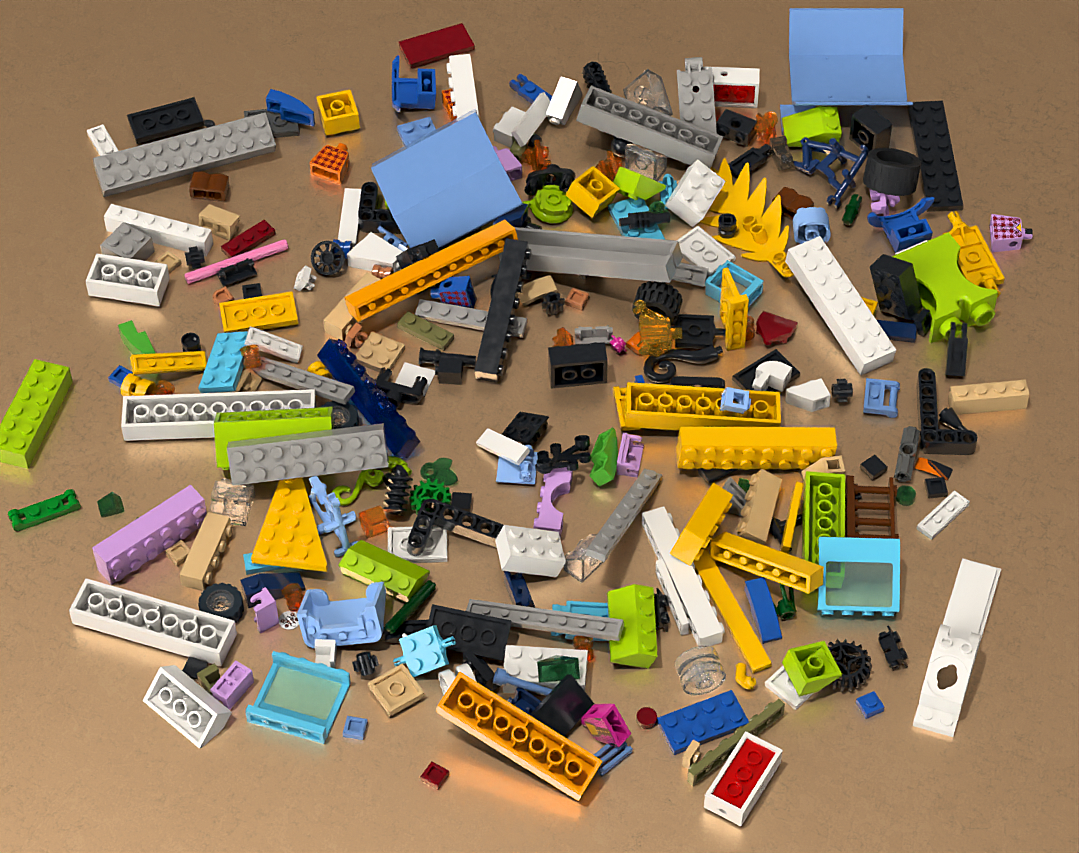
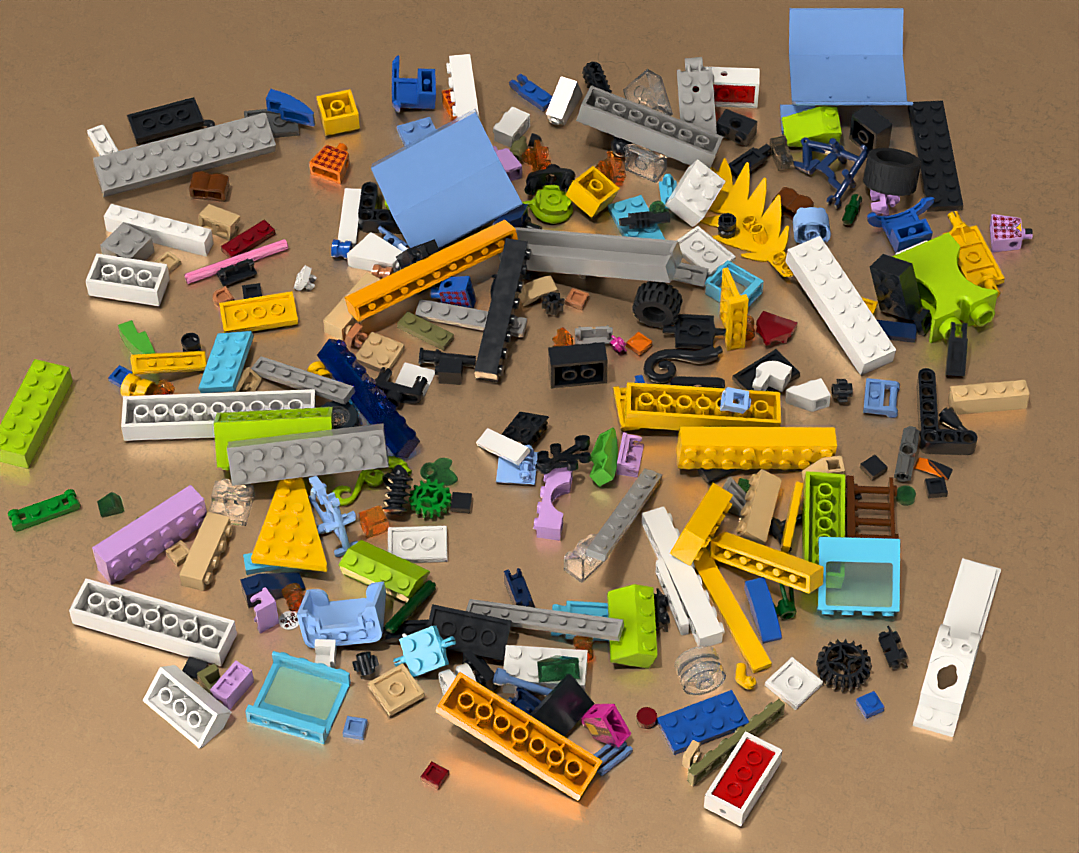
black gear [185,246,205,269] -> none
black wheel [198,583,244,623] -> none
clear orange wheel [240,345,262,369] -> none
white tile [244,326,303,363] -> none
black wheel [311,241,345,275] -> none
dark red tile [399,23,475,68] -> none
black beam [407,498,504,556] -> none
white brick [495,525,566,577] -> none
white tile [511,92,551,147] -> none
lime slope [613,166,666,200] -> none
clear yellow torso [633,300,682,357] -> none
clear orange hips [754,112,778,143] -> none
lime slope [782,641,842,696] -> none
white tile [916,490,970,540] -> none

